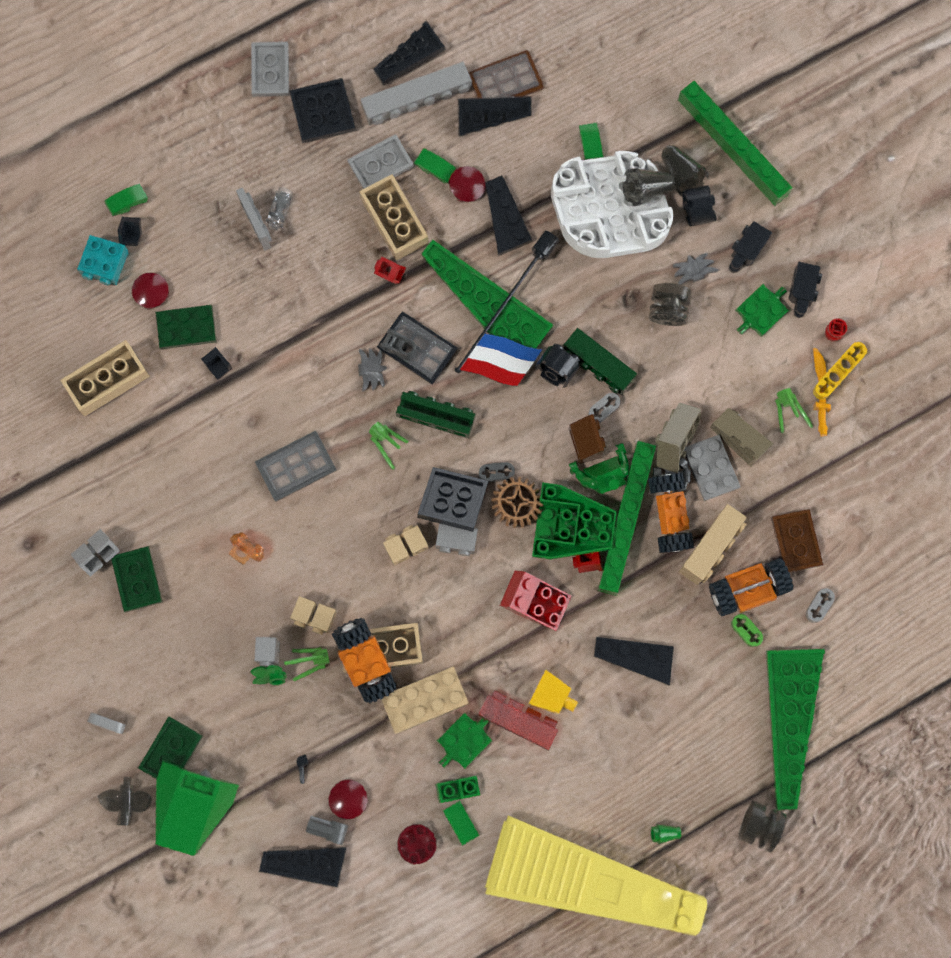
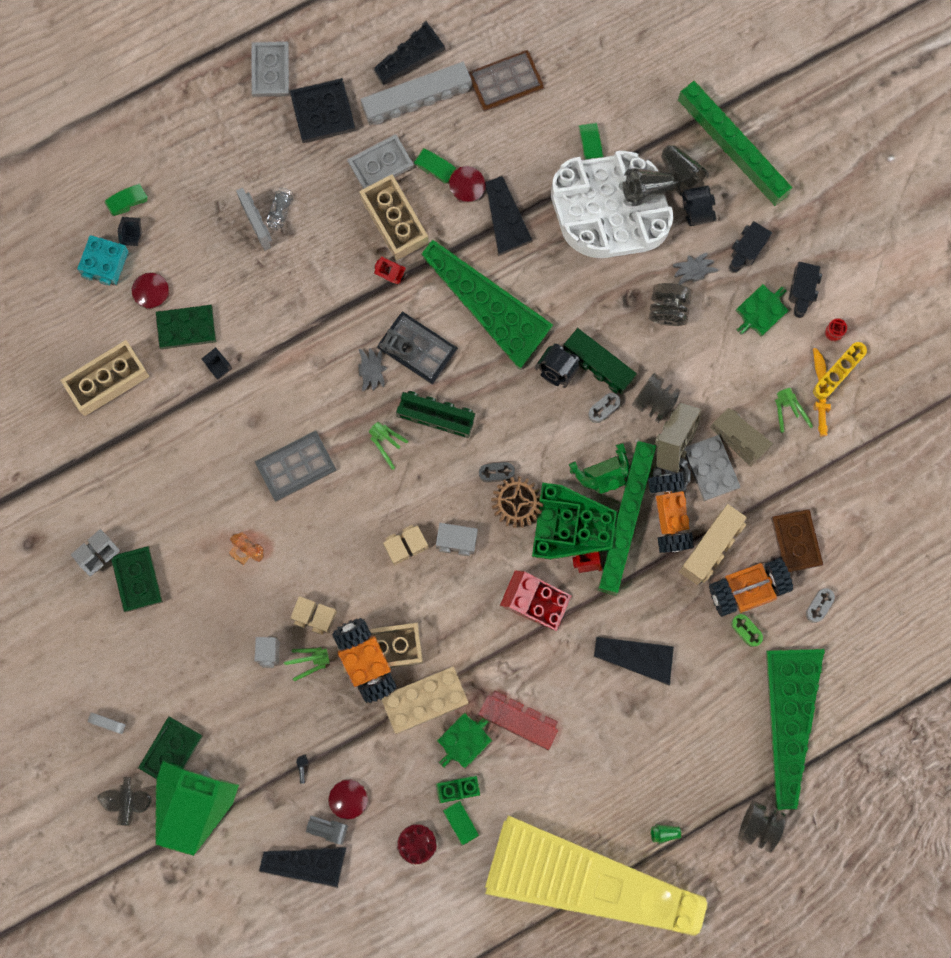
green plate [250,665,287,686] -> none
black plate [417,467,488,532] -> none
flag [455,230,560,387] -> none
black wing [458,96,531,137] -> none
yellow torso [528,670,578,714] -> none
reddish brown slope [568,414,606,464] -> none
none -> clear smoke wheel [632,372,682,423]

